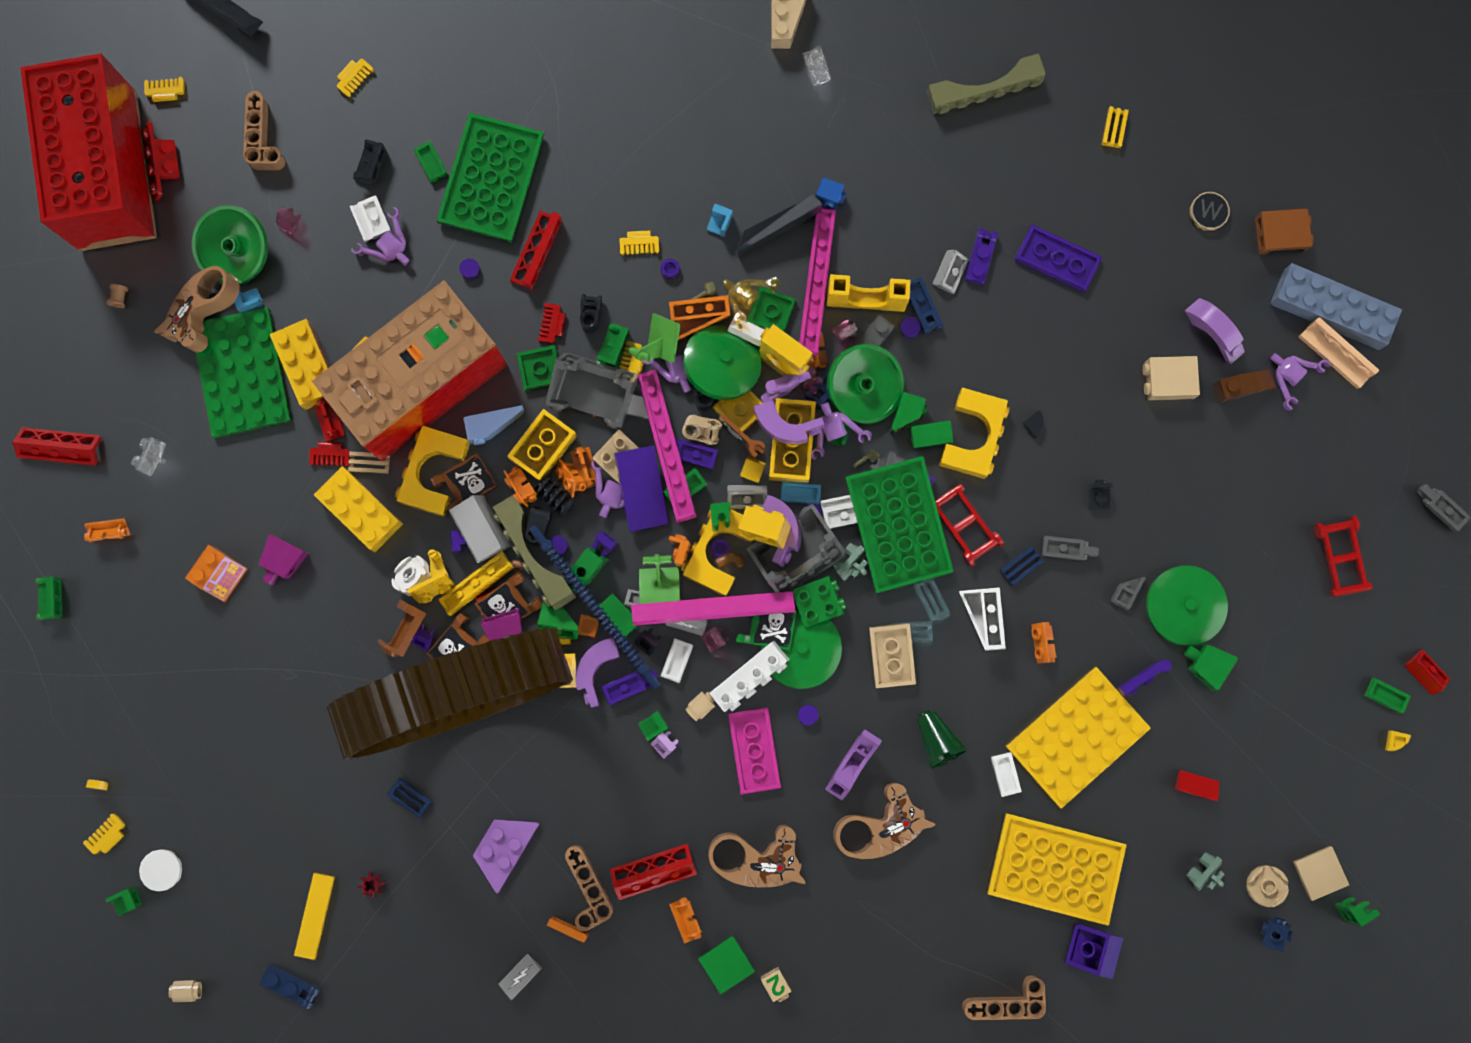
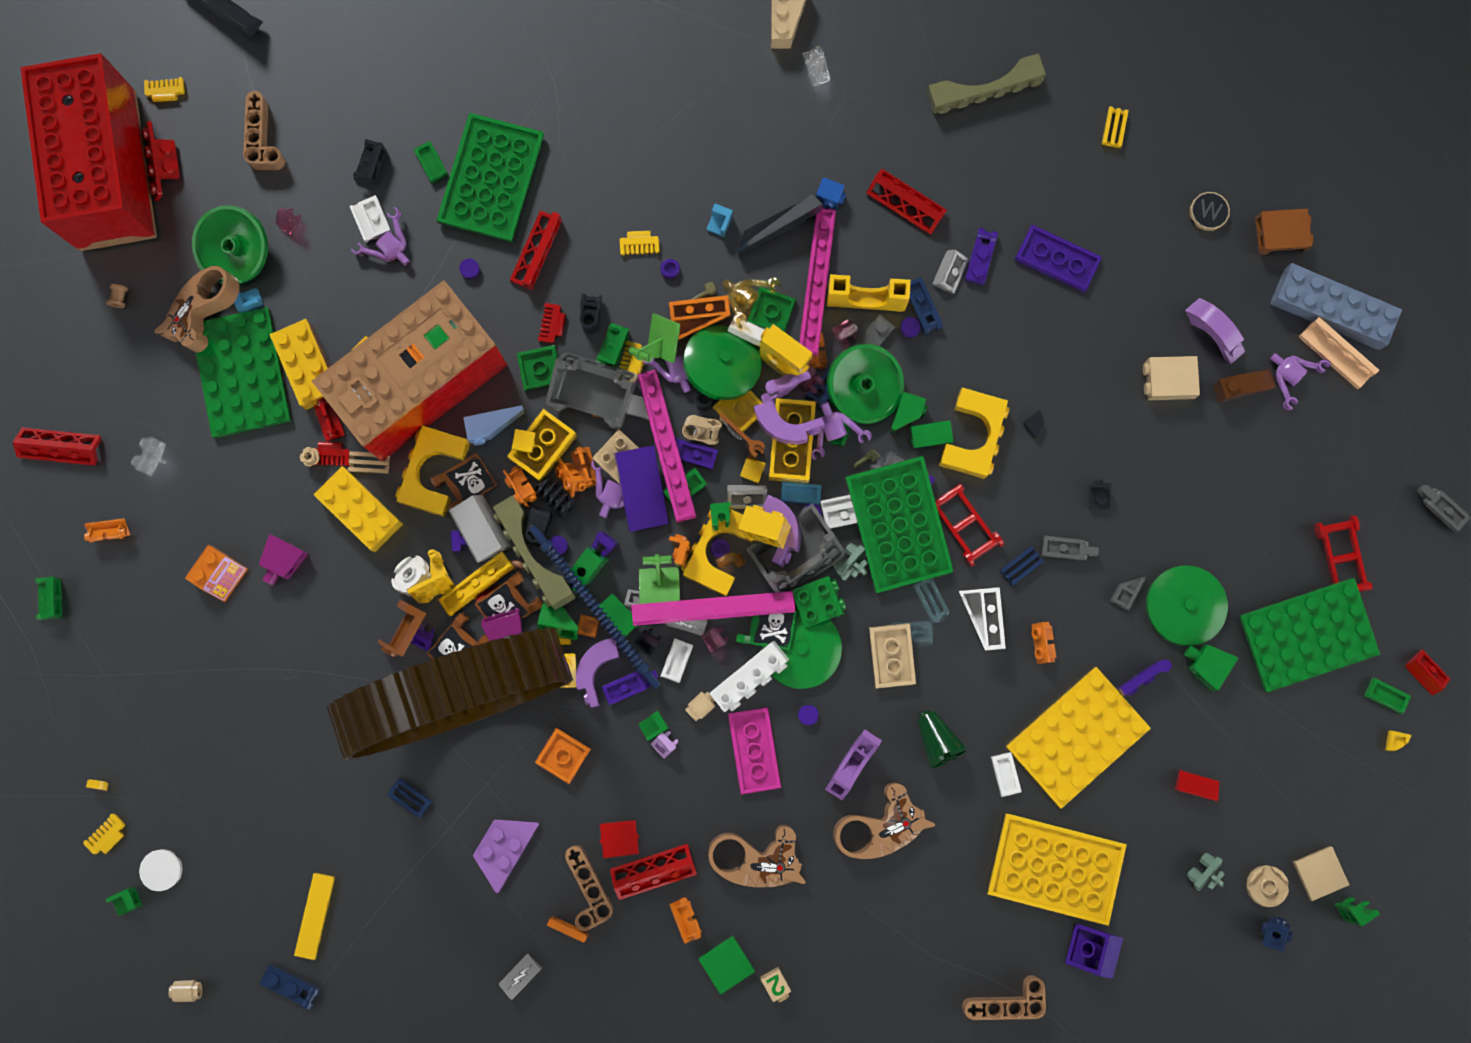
yellow piece [337,59,374,97] -> none
dark red gear [358,872,386,898] -> none
none -> tan plate [300,447,320,467]
none -> yellow tile [512,429,536,453]
none -> orange plate [535,728,591,784]
none -> red piece [600,820,639,858]
none -> red fence [866,169,947,234]
none -> green plate [1239,578,1380,692]

